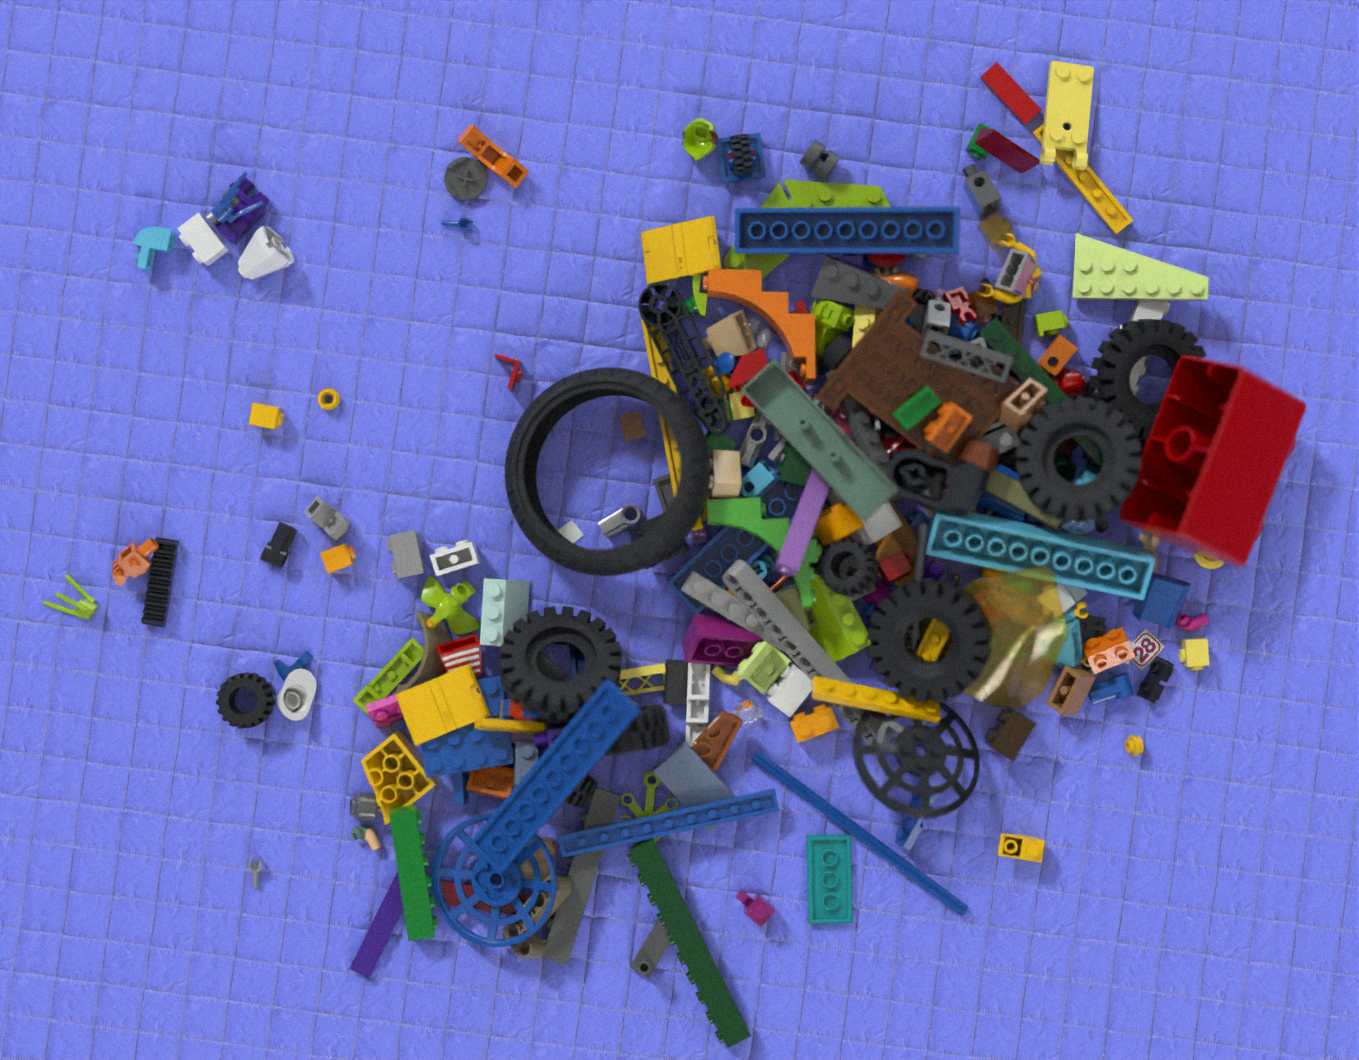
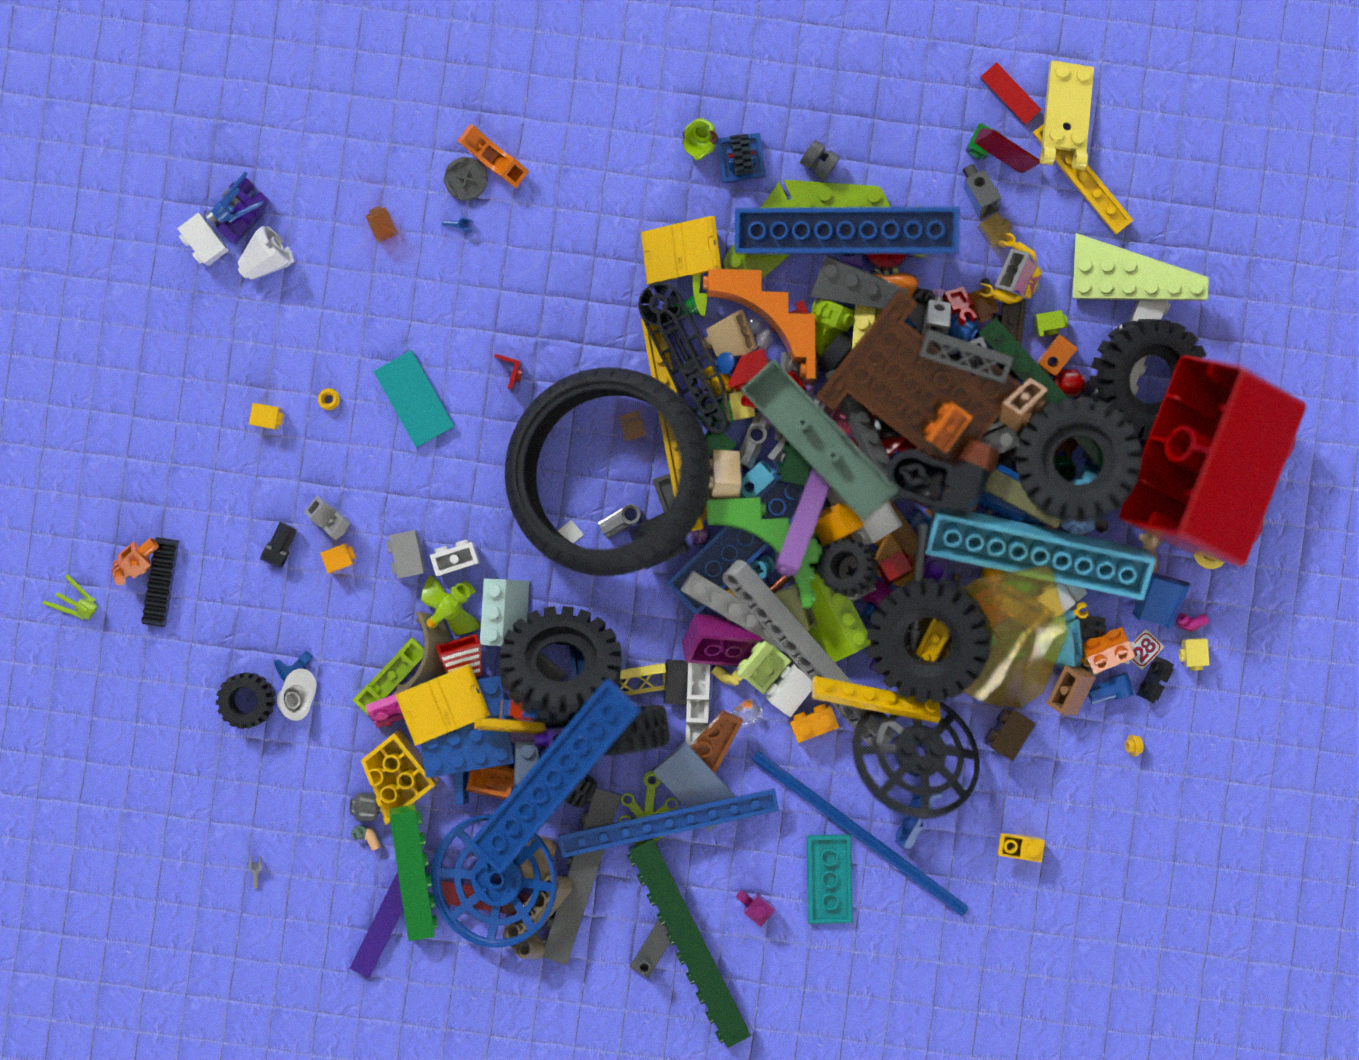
medium azure brick [133,226,176,272] -> none
green tile [892,385,942,431] -> none
none -> clear orange brick [366,206,399,243]
none -> teal tile [373,350,455,448]

